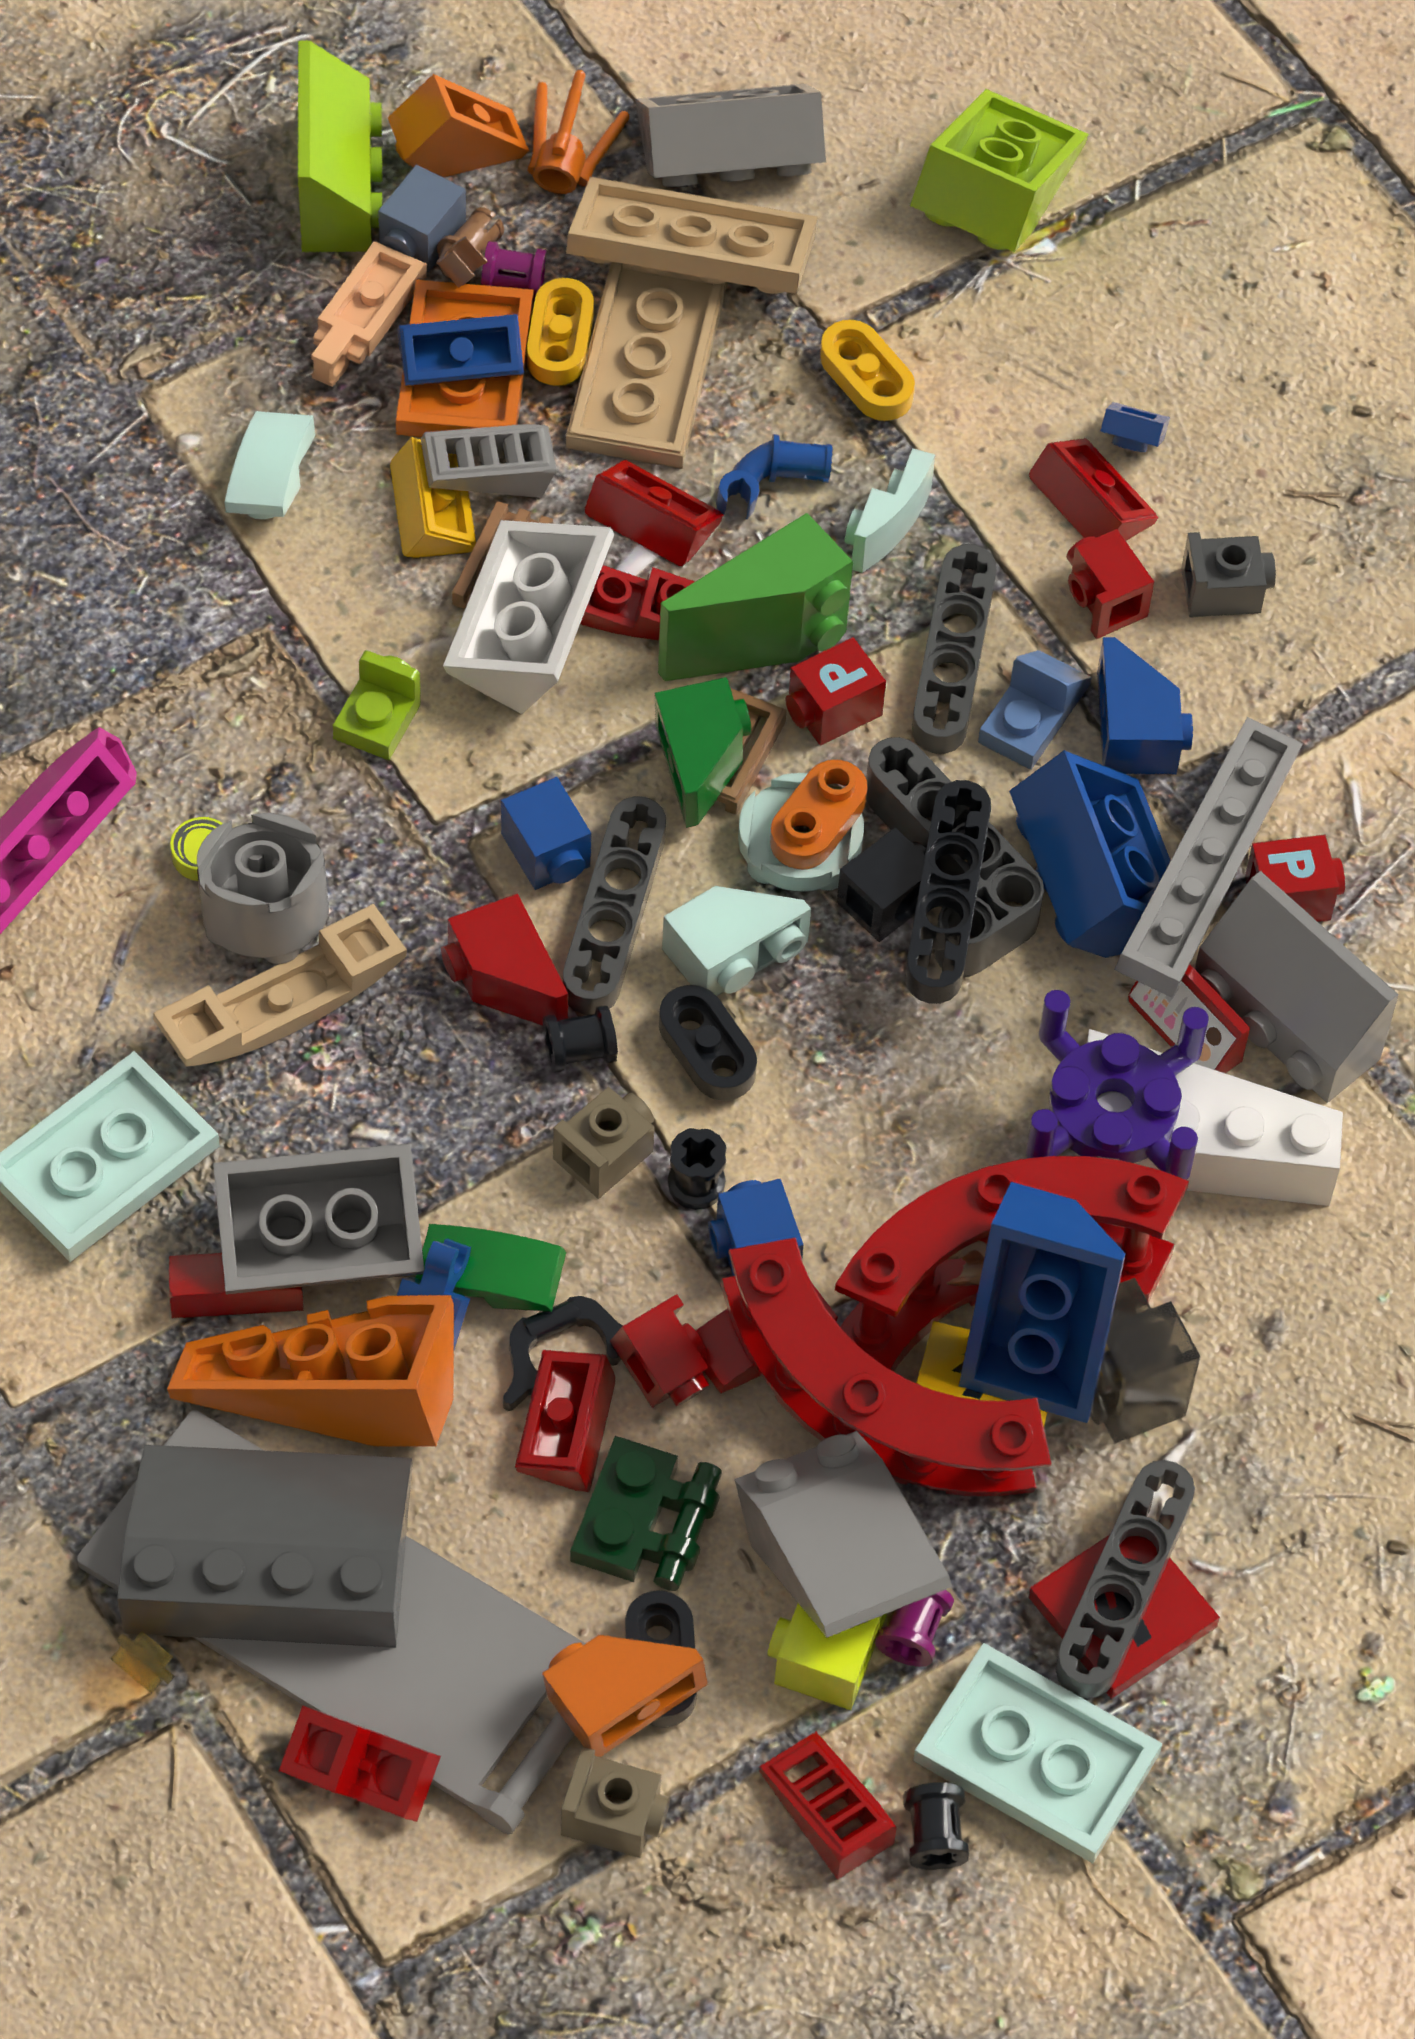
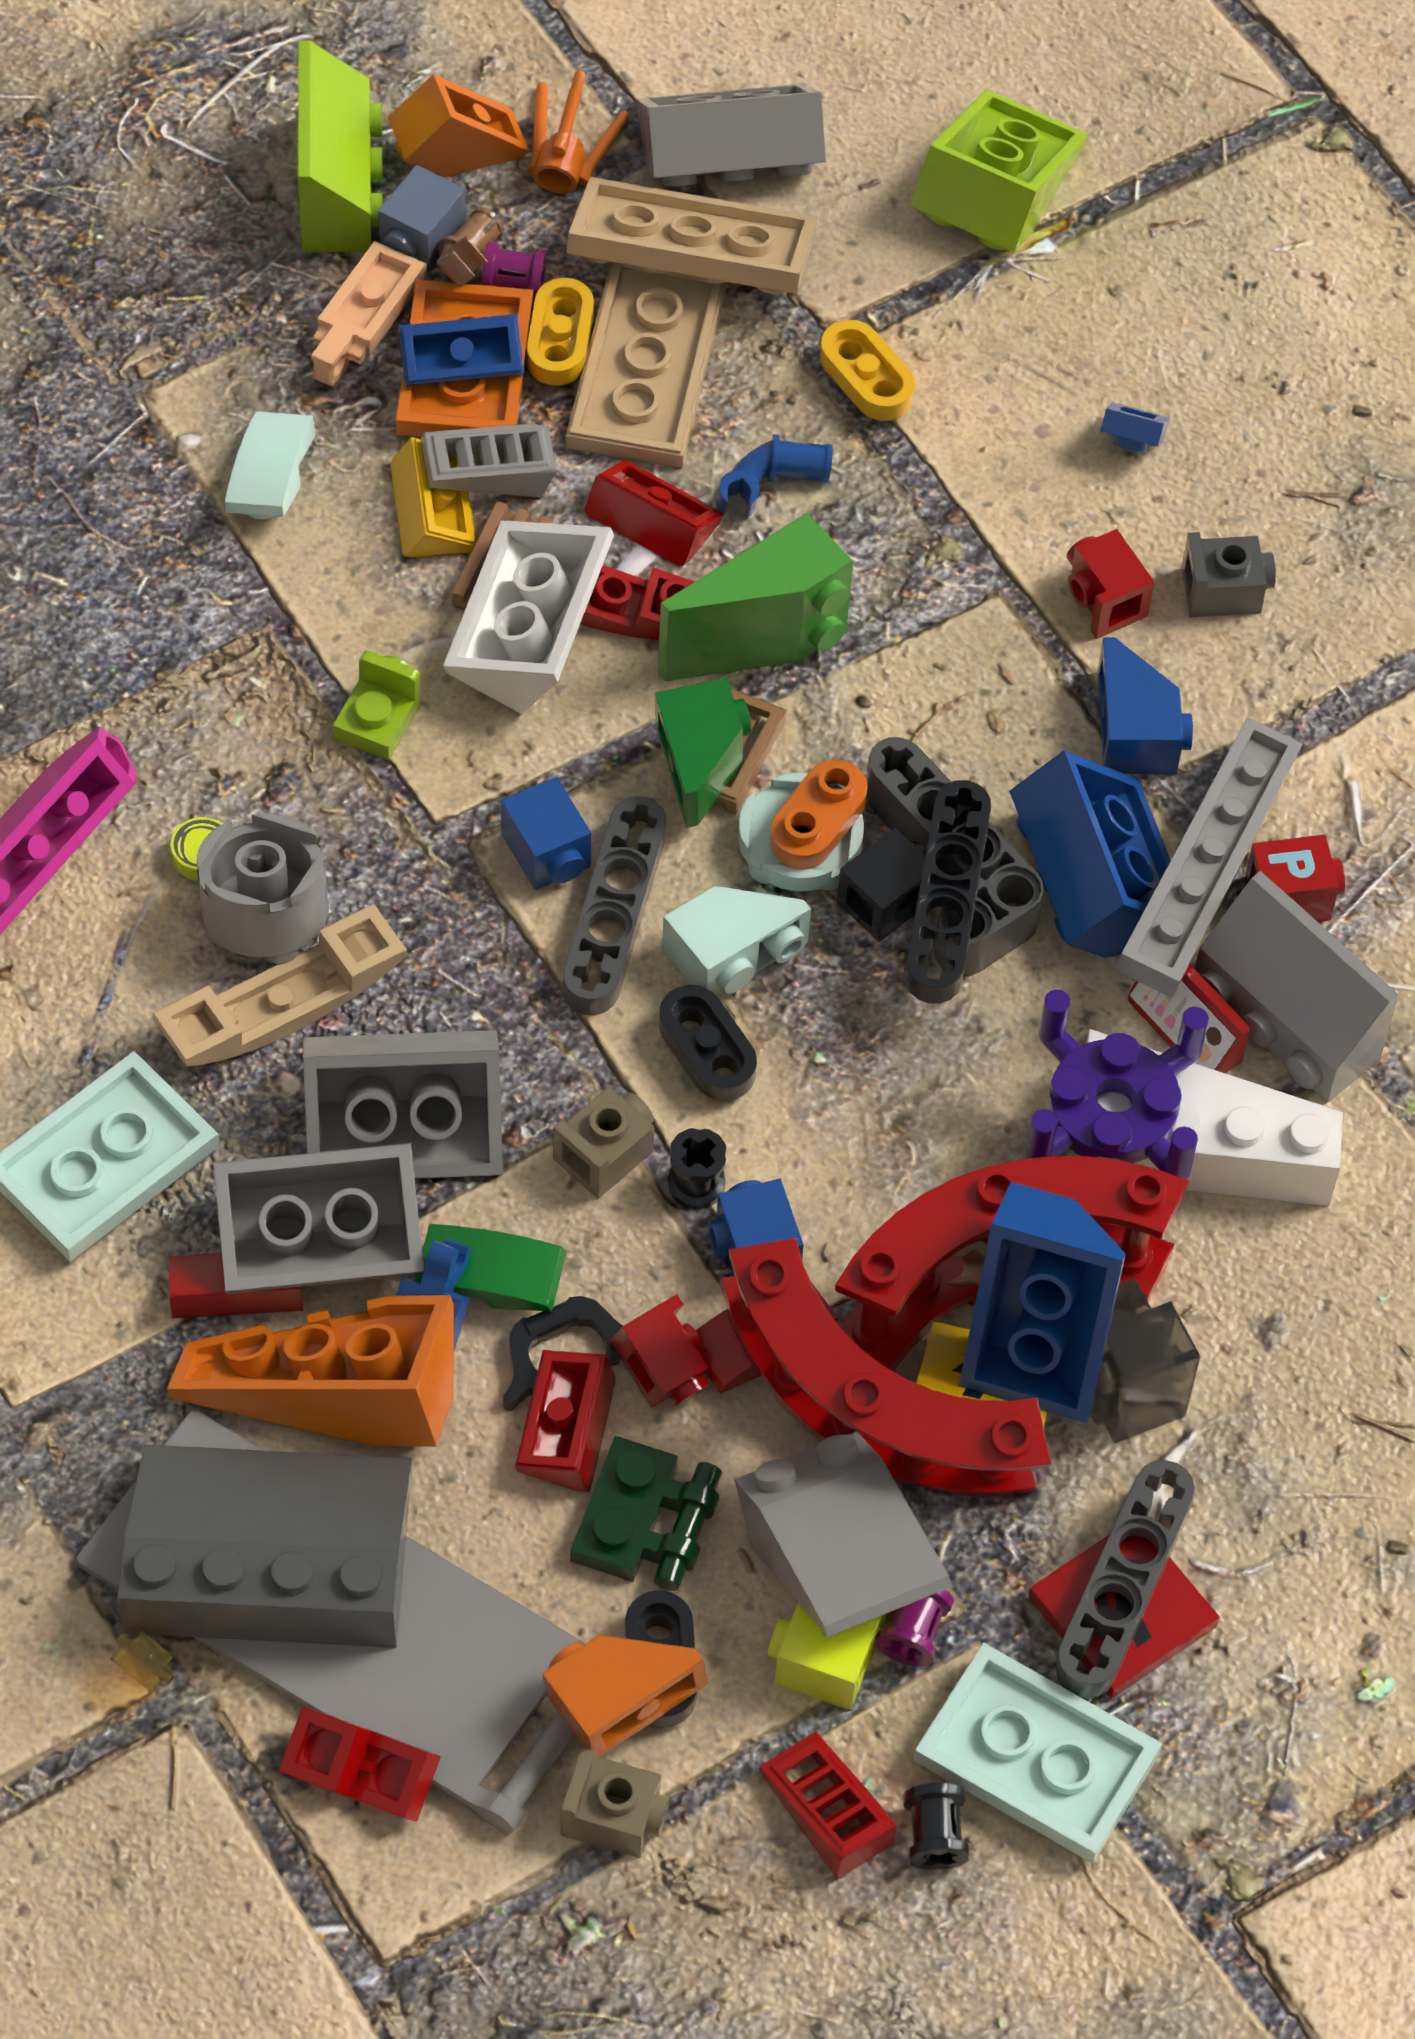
red slope [441,893,568,1026] -> none
black bush [543,1005,618,1073] -> none
red brick [785,637,886,746] -> none
light aqua slope [845,448,935,573] -> none
dark grey beam [912,544,996,754] -> none
medium blue slope [978,650,1092,770] -> none
red slope [1029,438,1159,541] -> none
none -> light grey slope [303,1030,503,1178]

